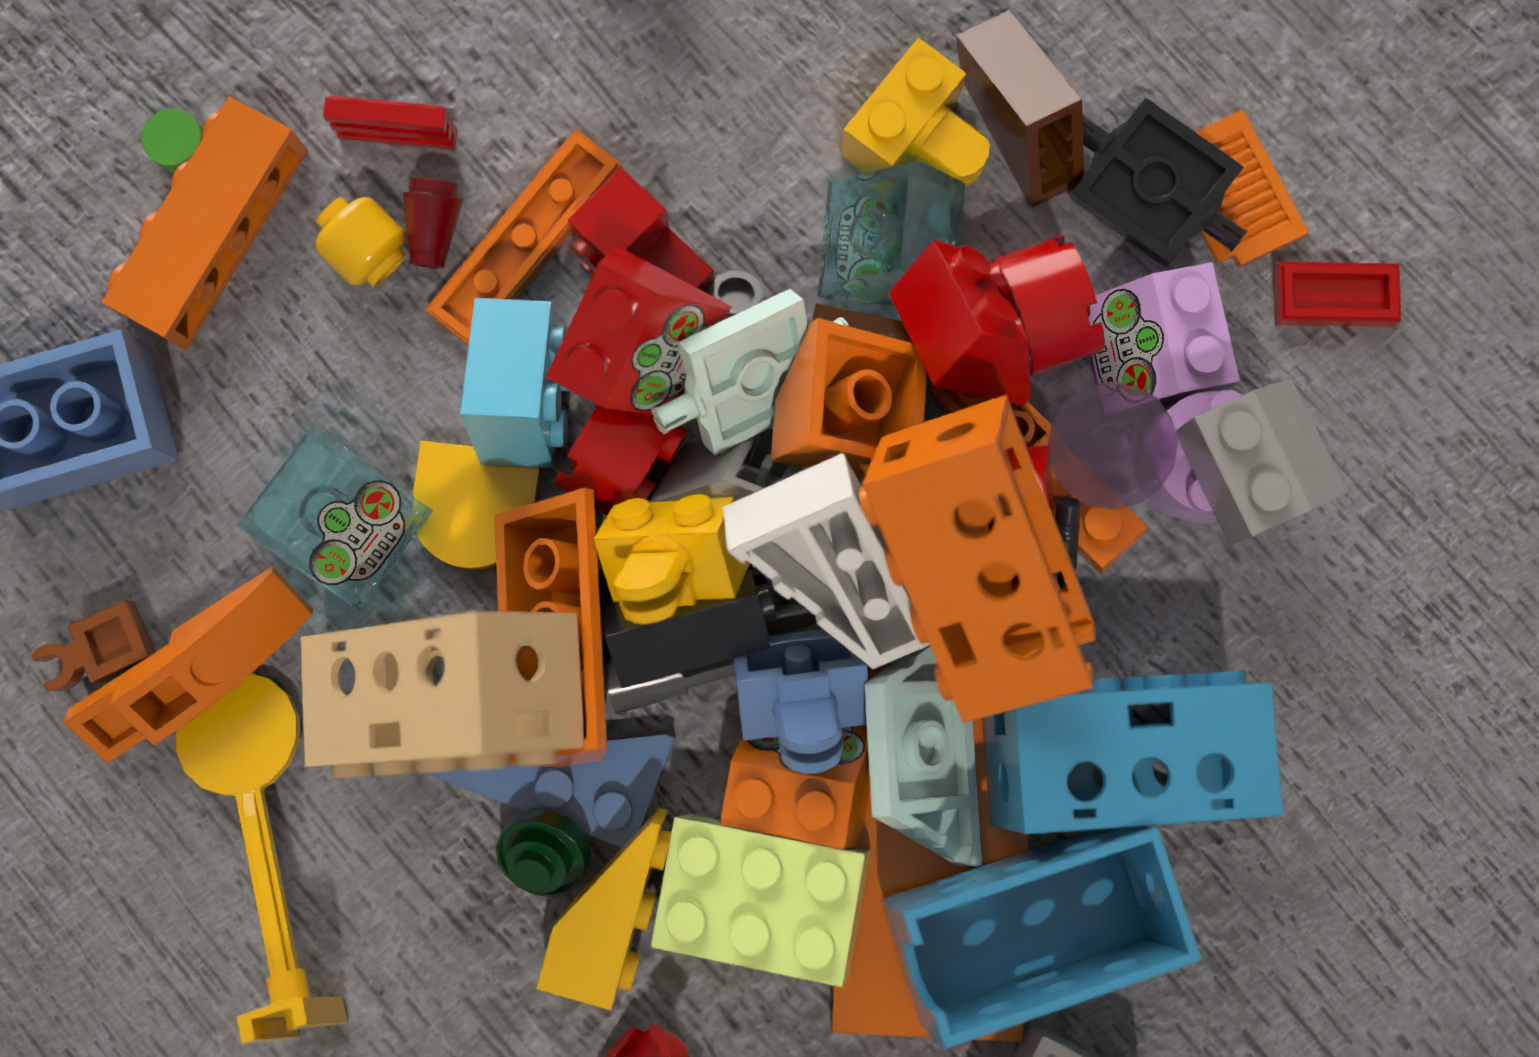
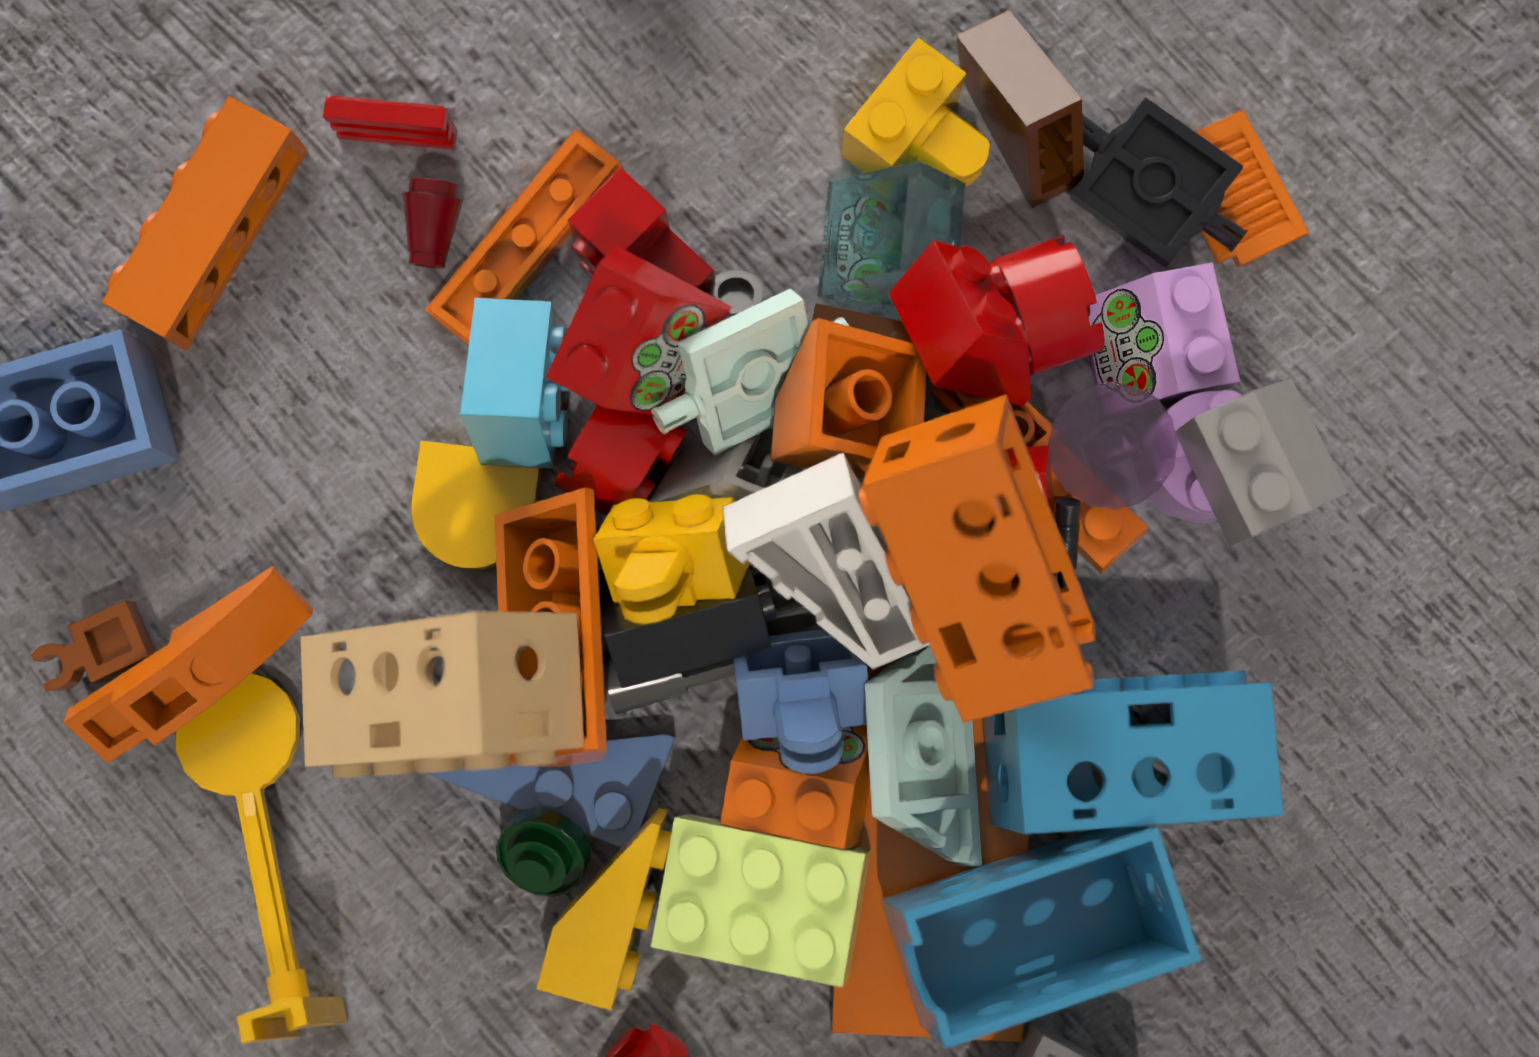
bright green tile [141,109,203,173] -> none
clear light blue slope [237,424,433,610] -> none
yellow head [315,197,407,288] -> none
red tile [1273,262,1401,327] -> none

